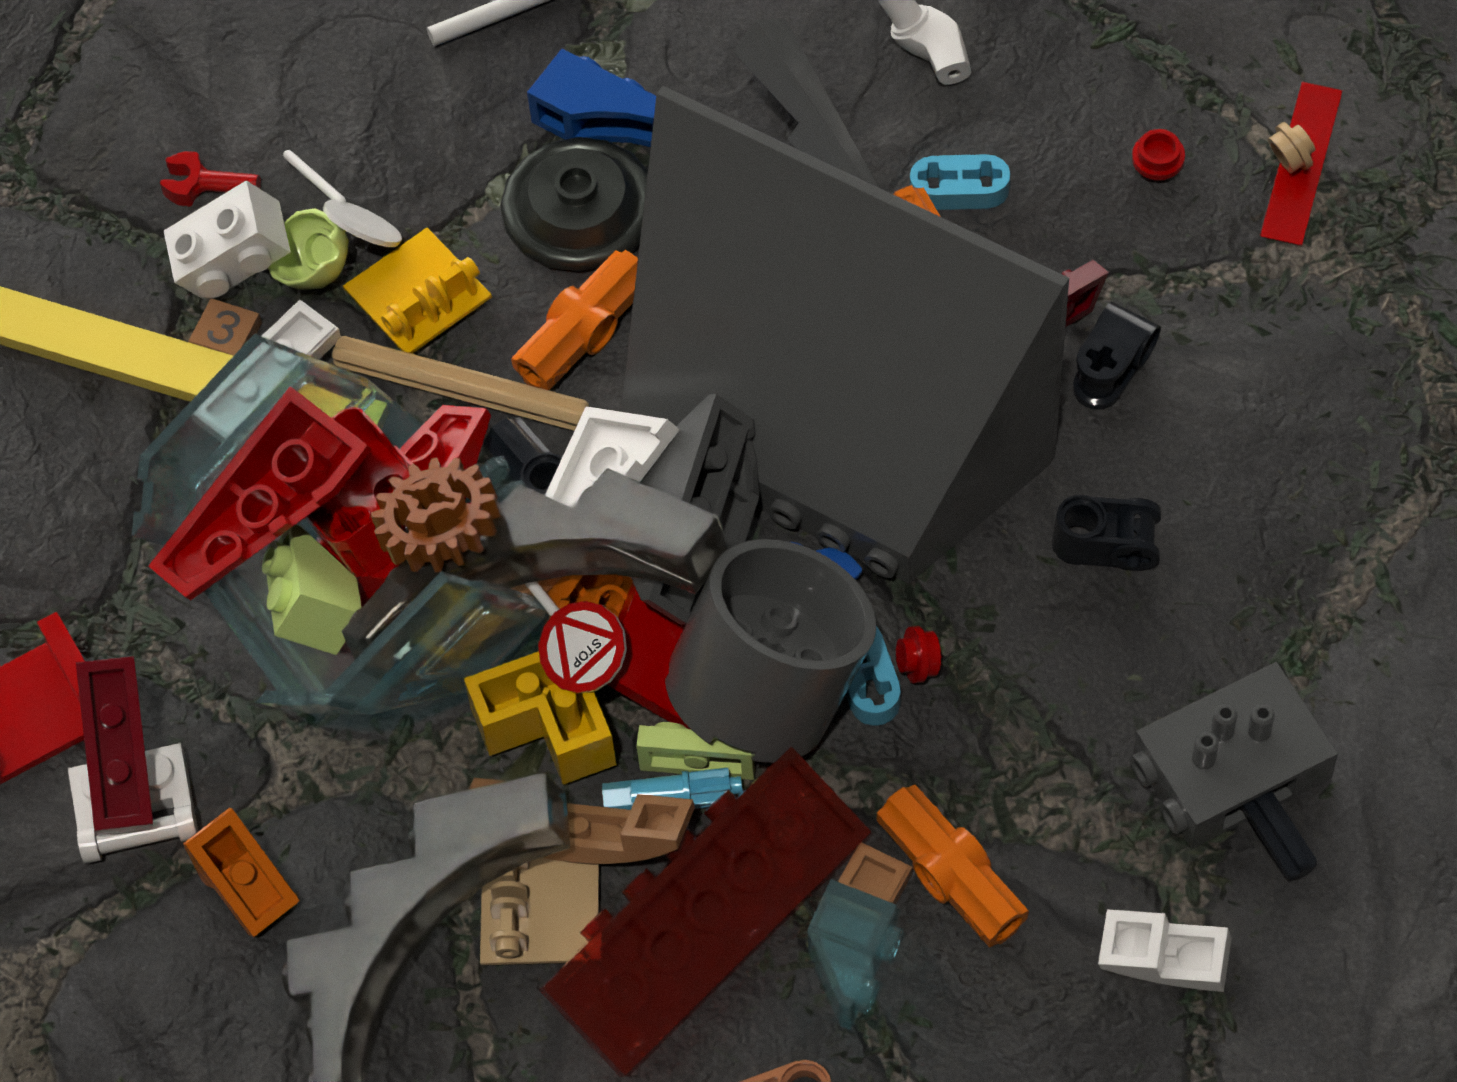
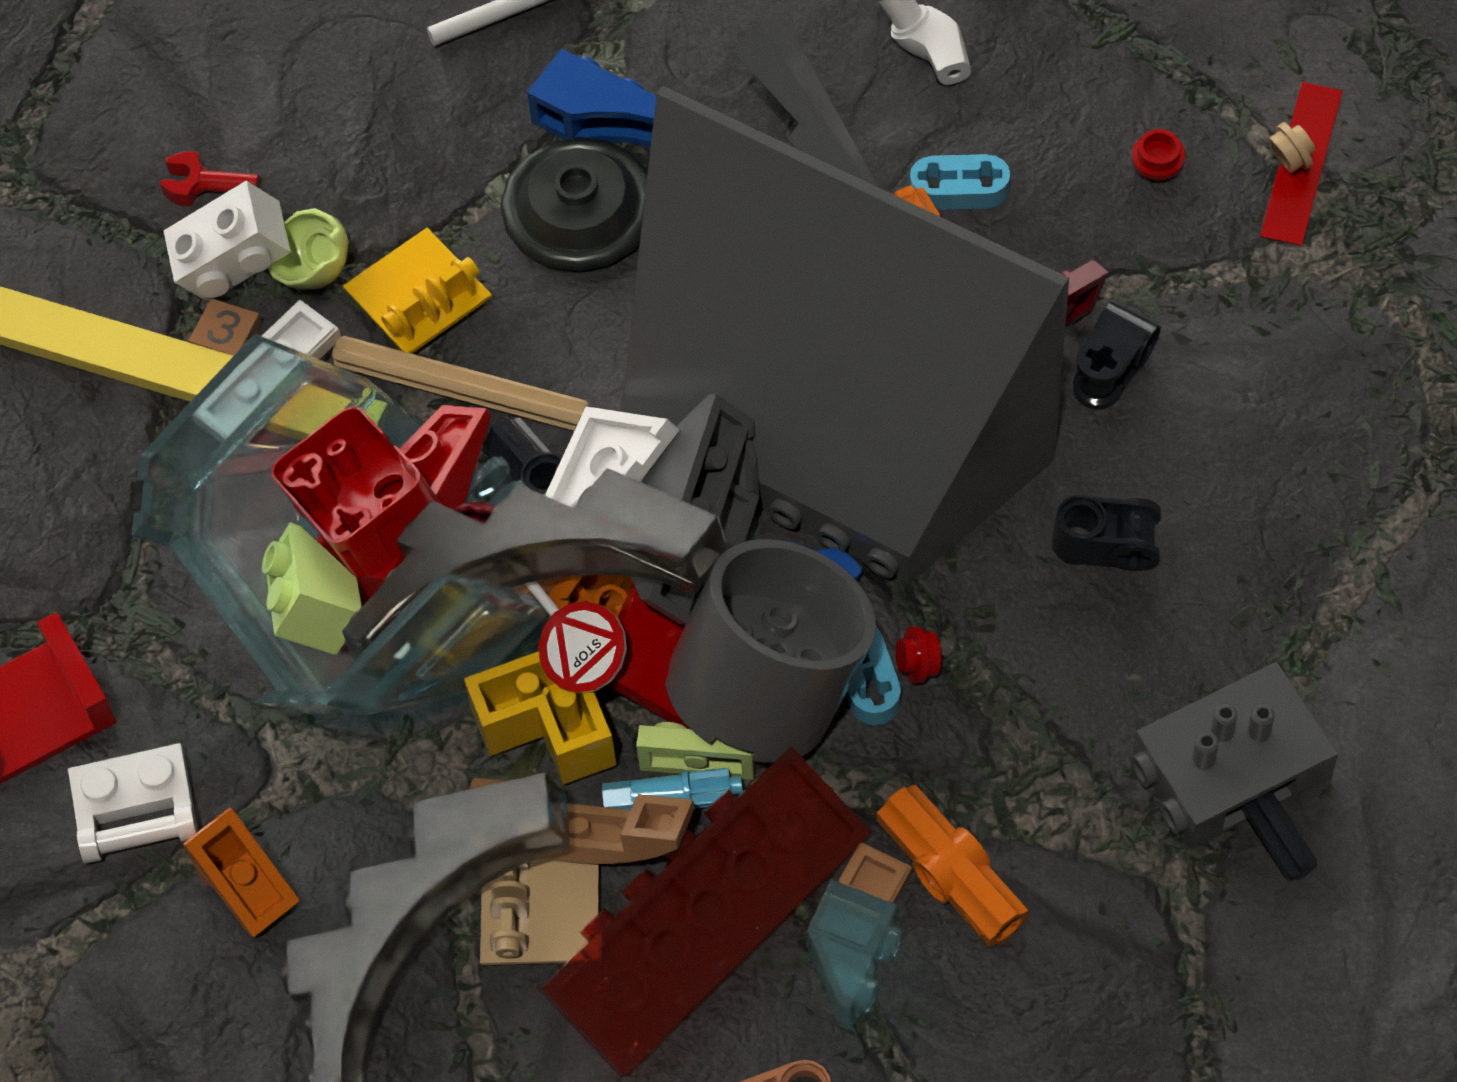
dark red plate [76,656,153,836] -> none
red wedge [148,386,372,601] -> none
white piece [283,150,402,247] -> none
dark orange gear [371,458,501,573] -> none
orange piece [511,250,638,390] -> none
white slope [1098,909,1232,992] -> none

